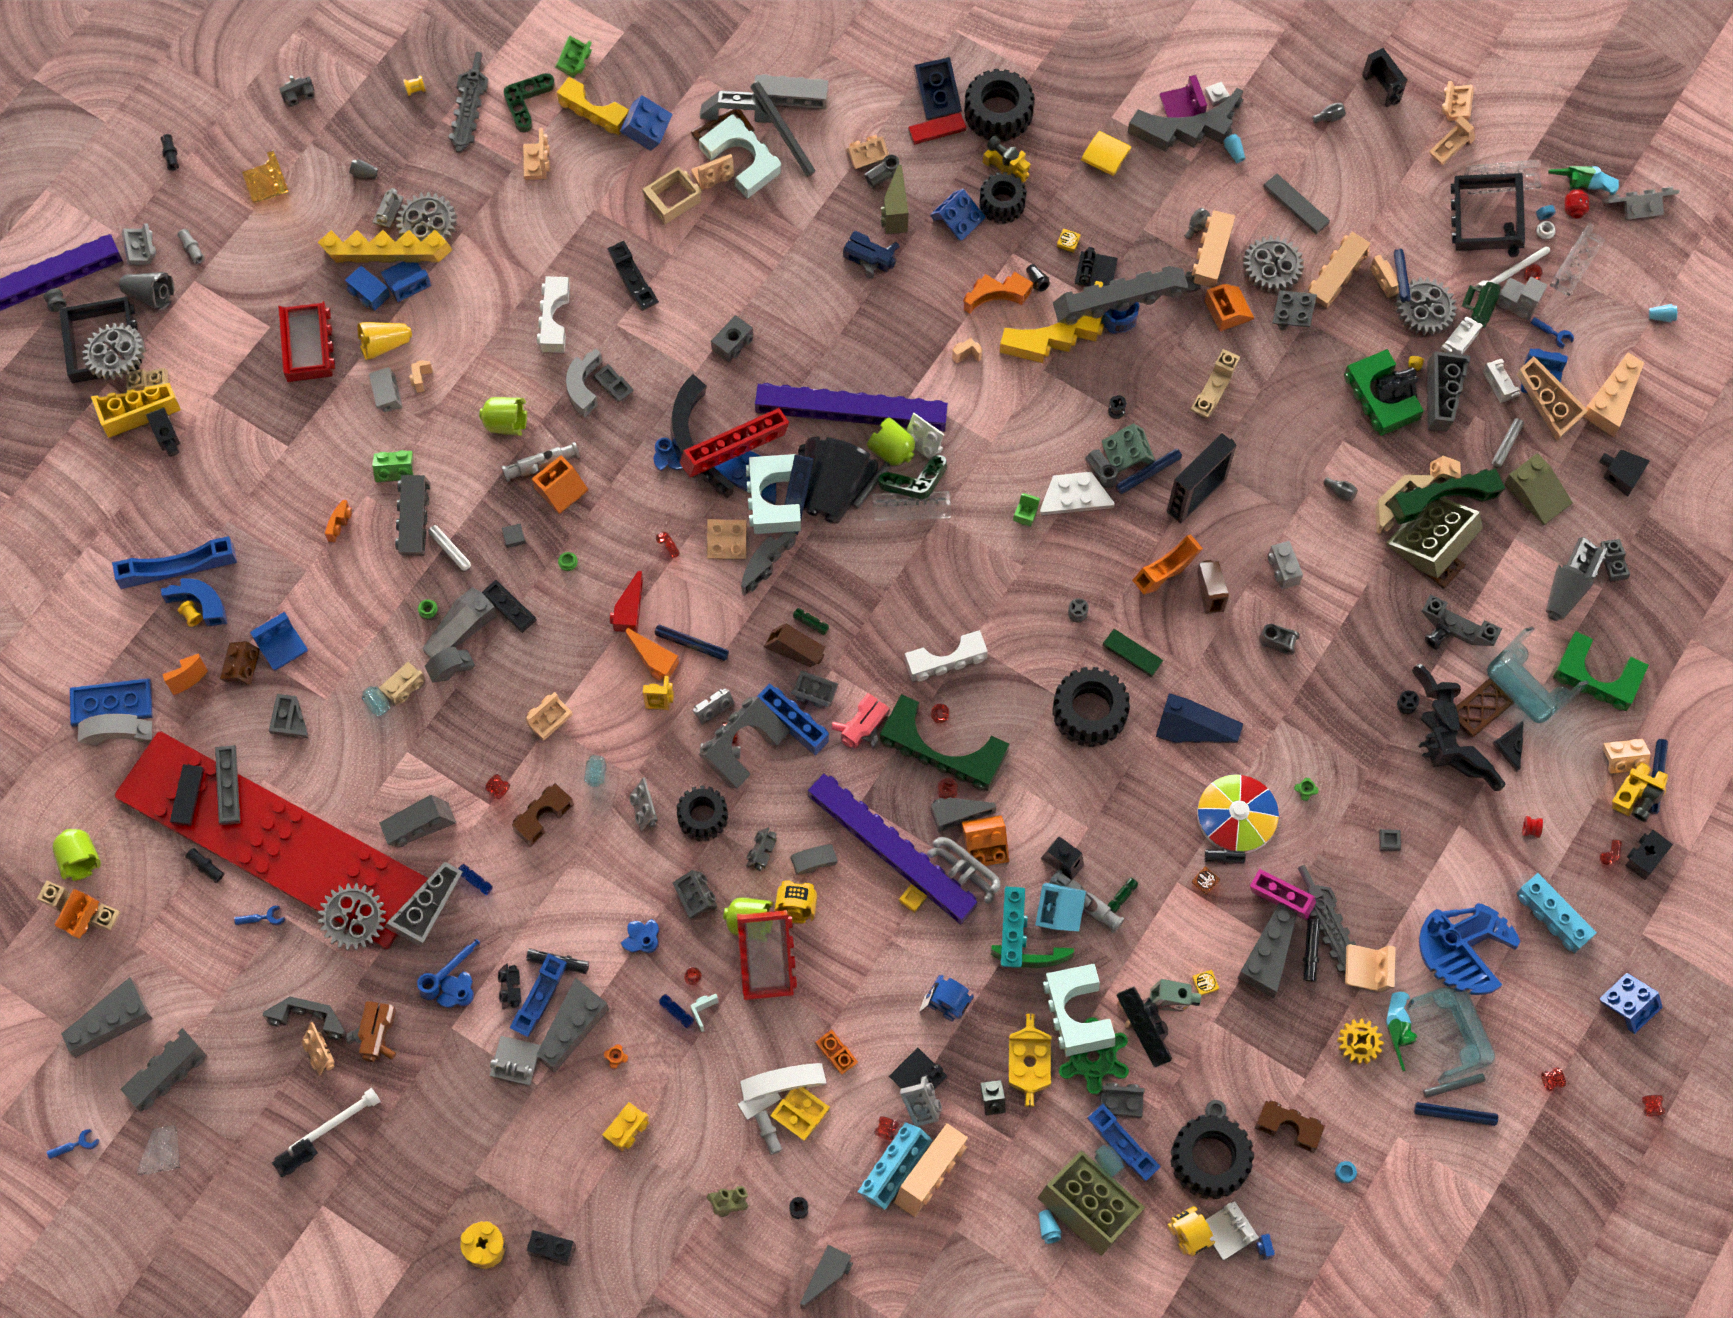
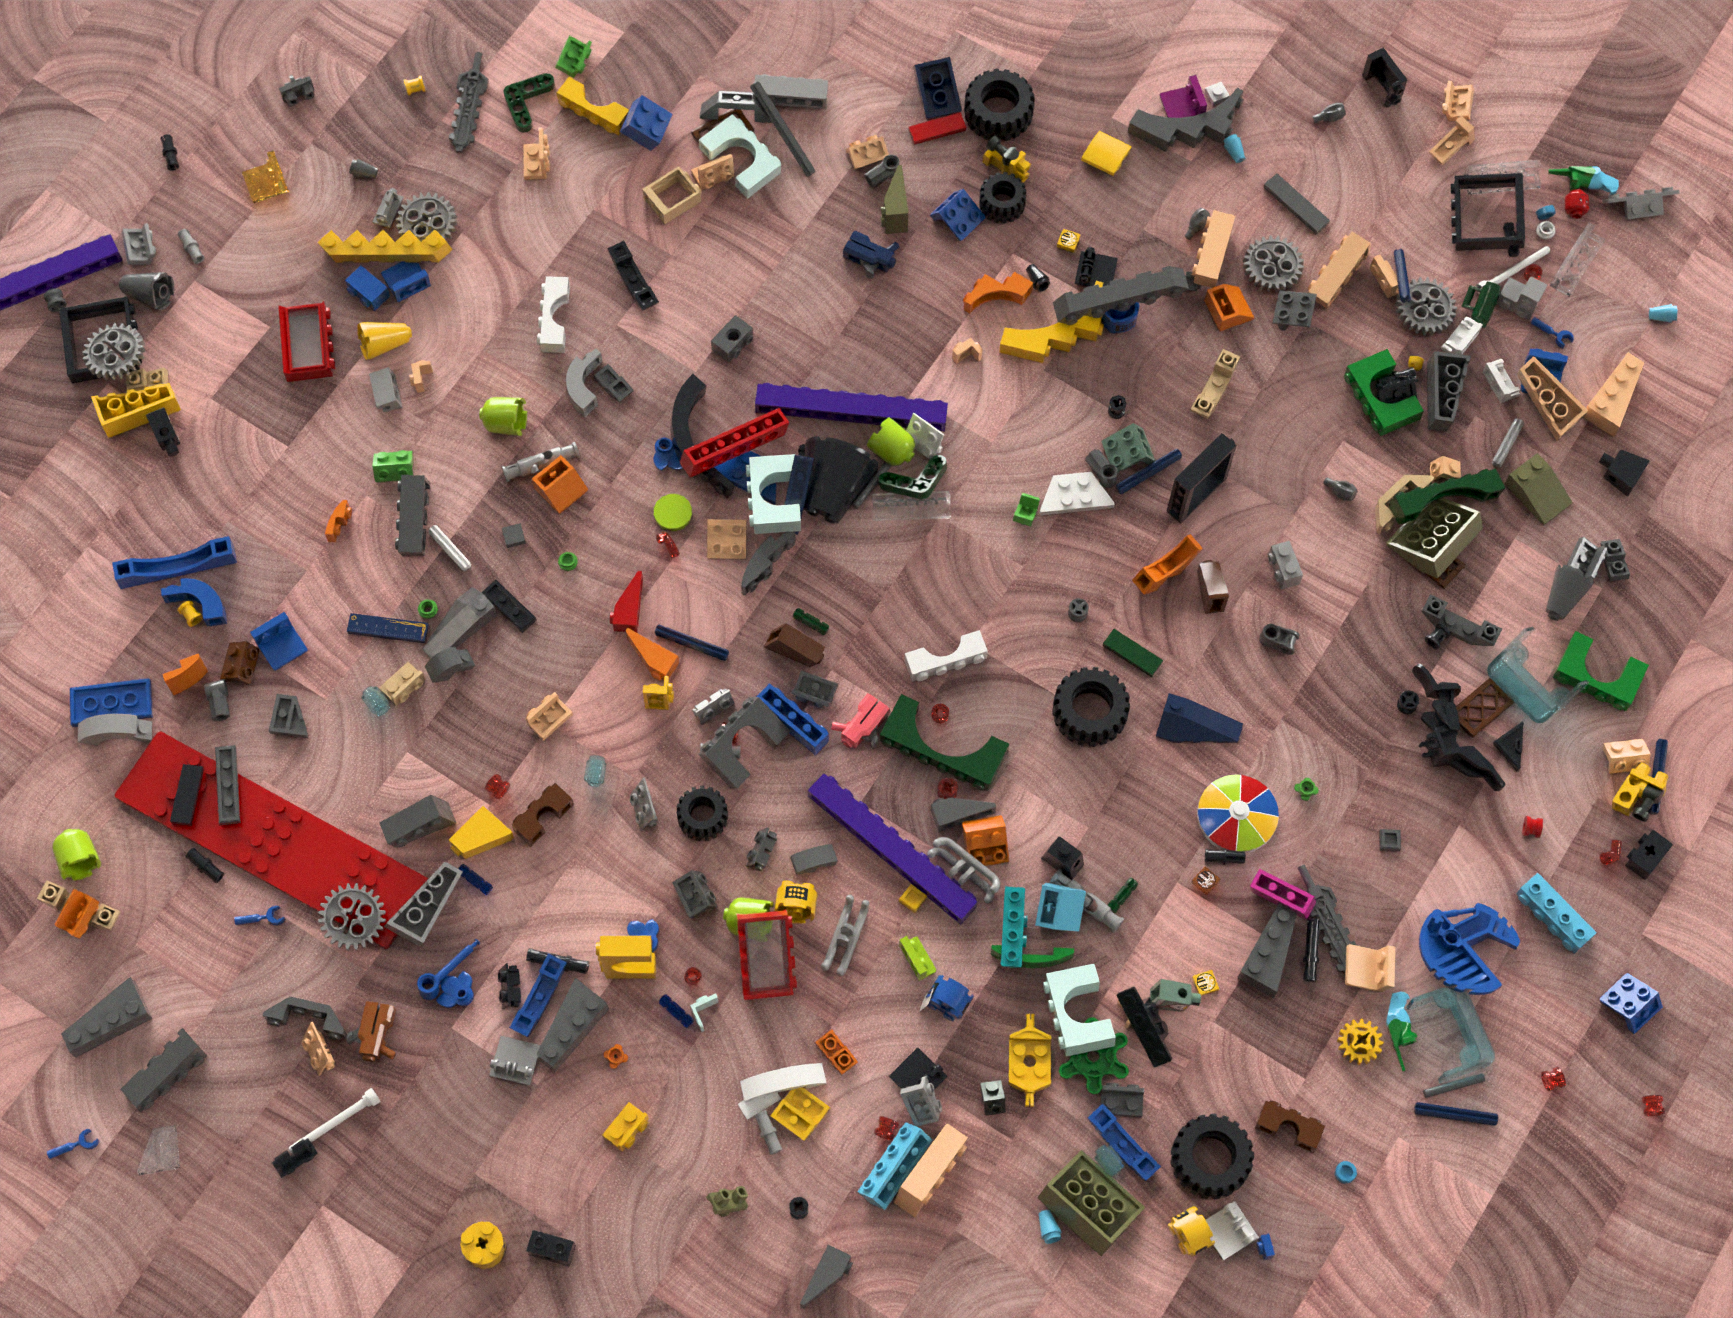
dark grey tile [1205,1100,1227,1118] -> none
none -> dark grey piece [204,679,230,721]
none -> dark blue tile [347,613,429,643]
none -> yellow slope [449,806,514,859]
none -> yellow arch [596,936,656,979]
none -> lime tile [654,494,692,531]
none -> light grey piece [821,895,870,977]
none -> lime bracket [899,936,936,981]

